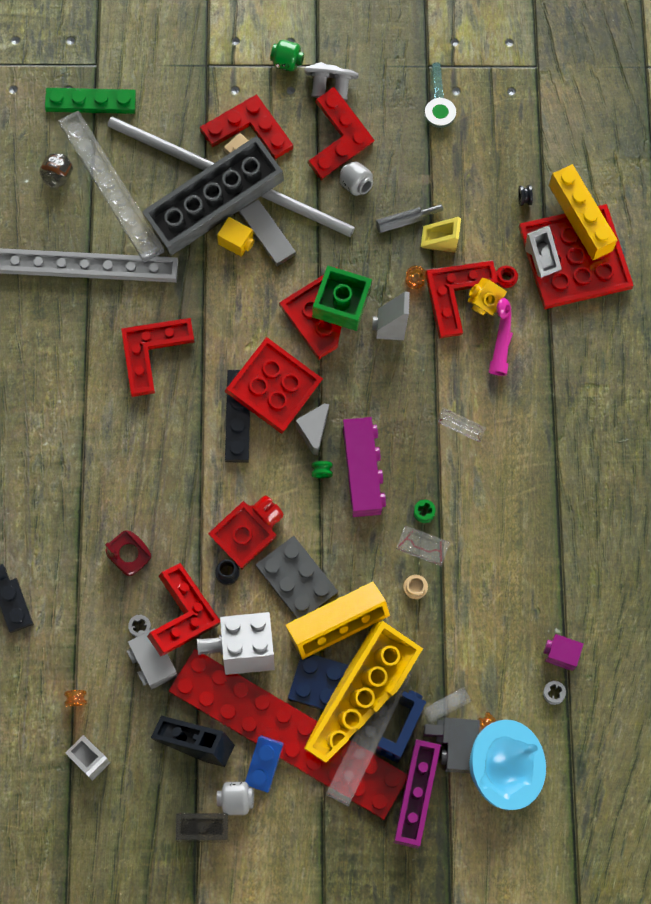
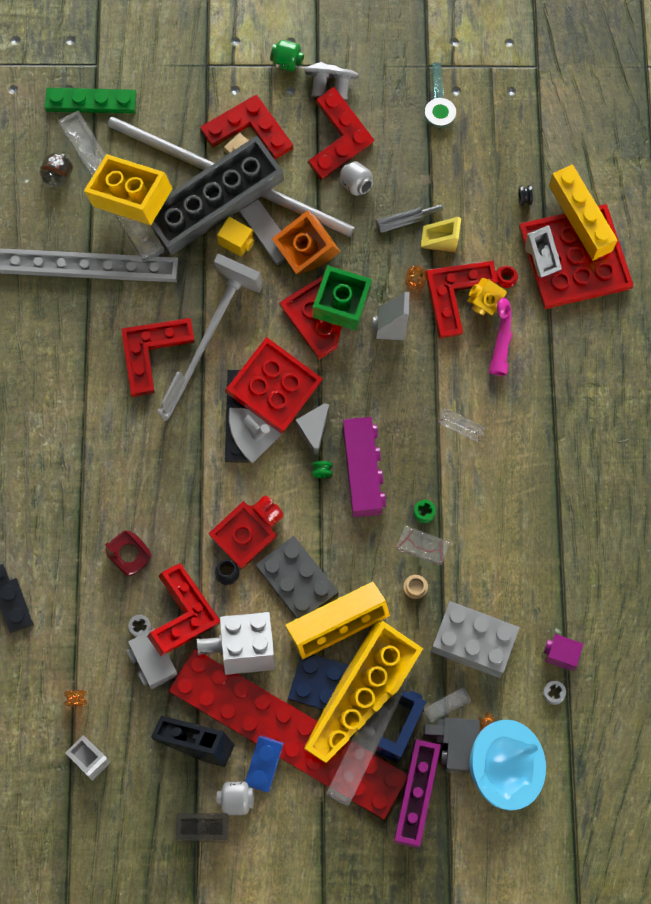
none -> yellow brick [84,154,173,225]
none -> light grey piece [157,254,264,421]
none -> light grey shield [229,408,283,464]
none -> orange slope [272,210,341,275]
none -> light grey brick [431,601,519,678]

